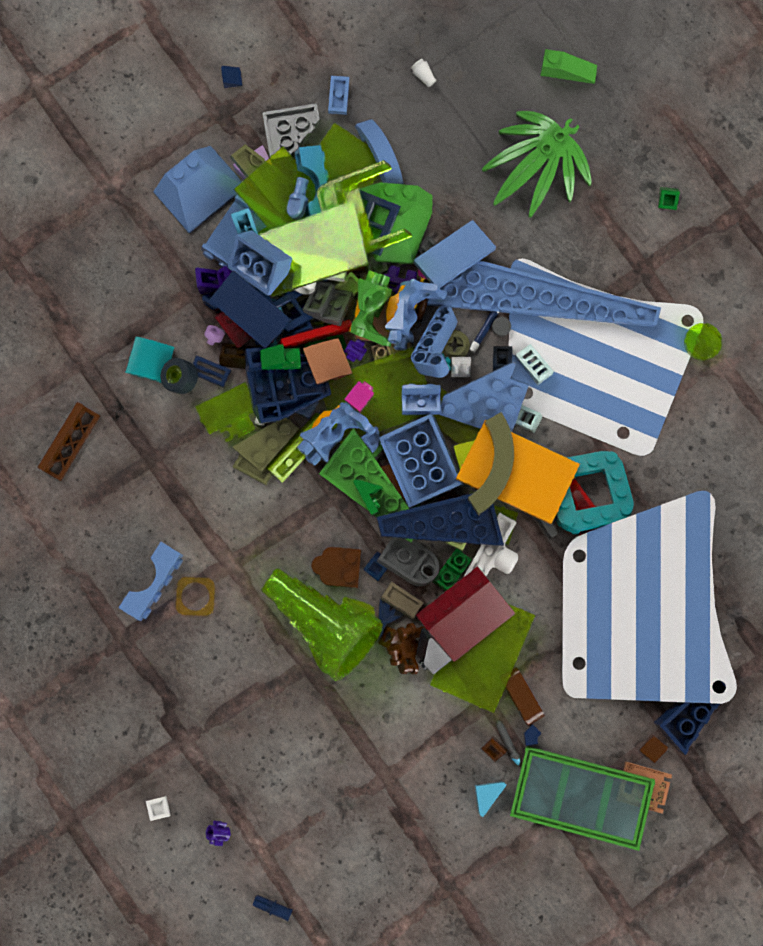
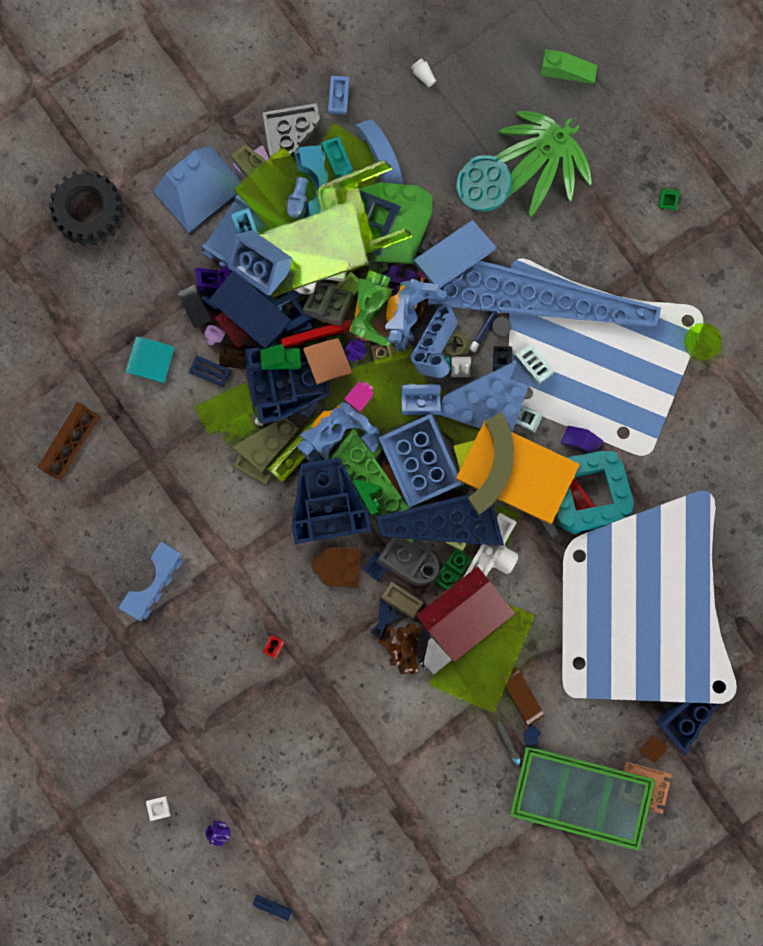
black wheel [160,358,198,394] -> none
clear yellow piece [176,577,215,616] -> none
dark blue slope [221,66,243,88] -> none
clear neon green cone [261,568,383,681] -> none
medium azure slope [474,781,506,817] -> none
reddish brown slope [481,736,507,762] -> none
none -> black tyre [49,170,124,246]
none -> black slope [178,284,211,328]
none -> red piece [262,635,284,659]
none -> dark blue wedge [292,458,372,544]
none -> teal hinge [321,136,354,189]
none -> teal tile [456,155,512,212]
none -> dark purple slope [561,425,603,454]

